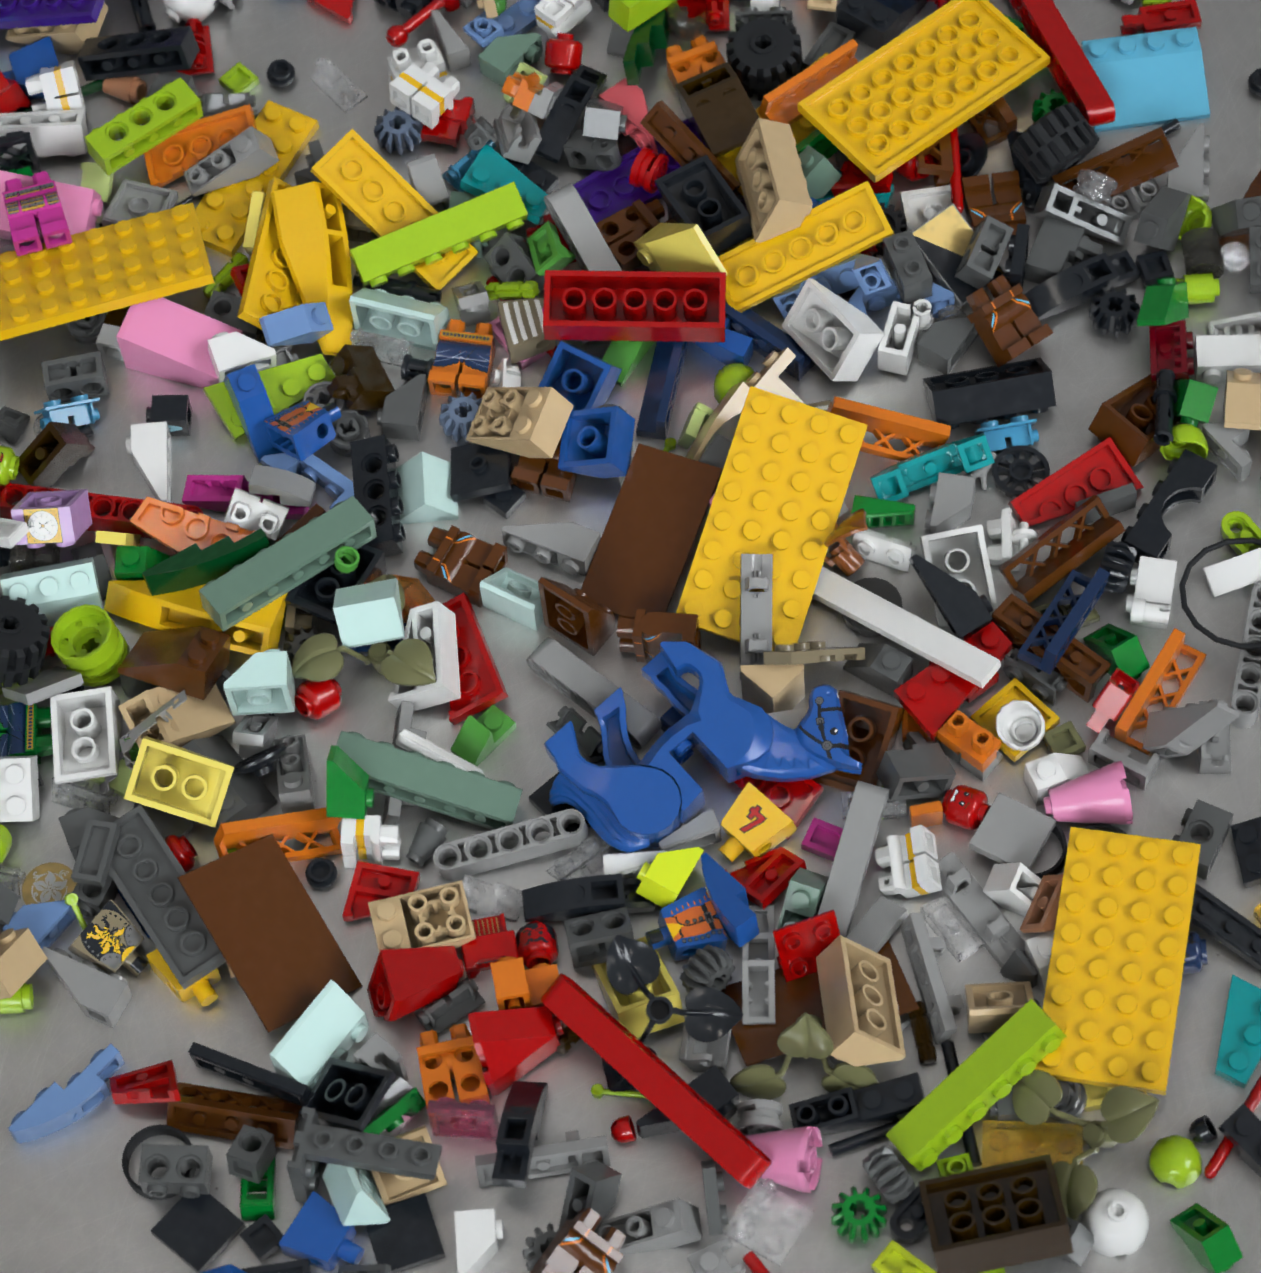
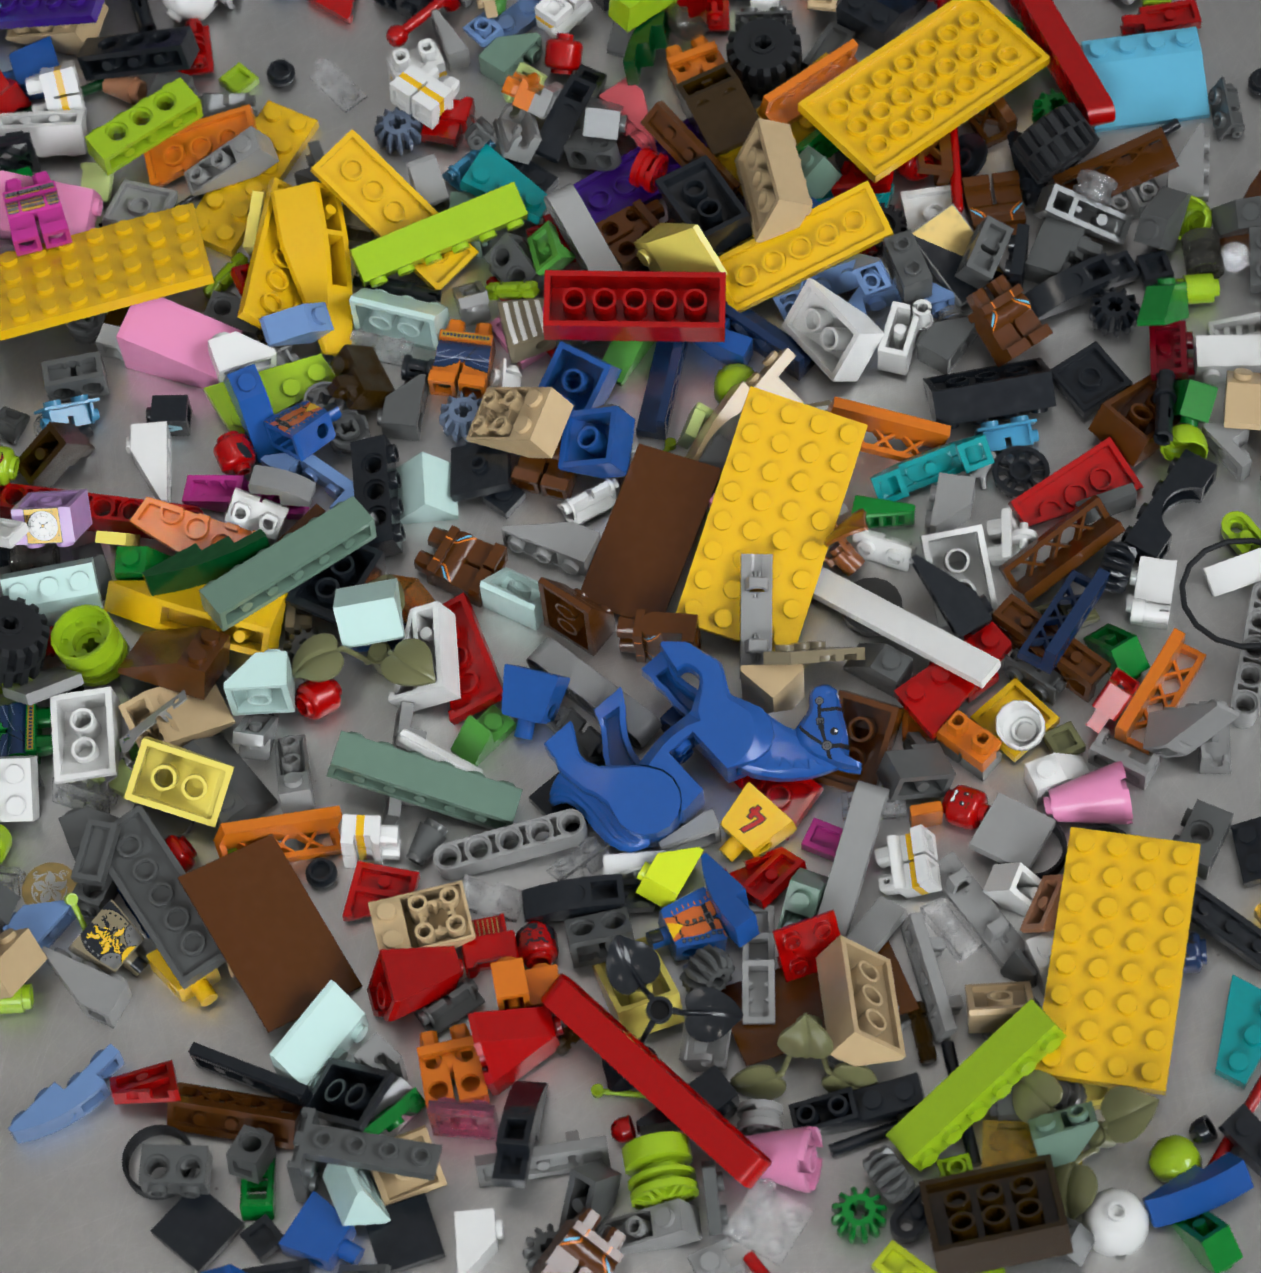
black dish [233,743,288,777] -> none
green slope [326,745,375,819] -> none
bright green hinge [334,546,360,574] -> none
none -> red head [213,431,258,476]
none -> blue torso [501,664,570,740]
none -> white hinge [557,478,620,525]
none -> lime wheel [621,1131,700,1210]
none -> sand green slope [1028,1101,1099,1167]
none -> black plate [1050,341,1133,418]
none -> blue slope [1142,1152,1254,1228]
none -> dark grey hinge [1208,77,1245,141]

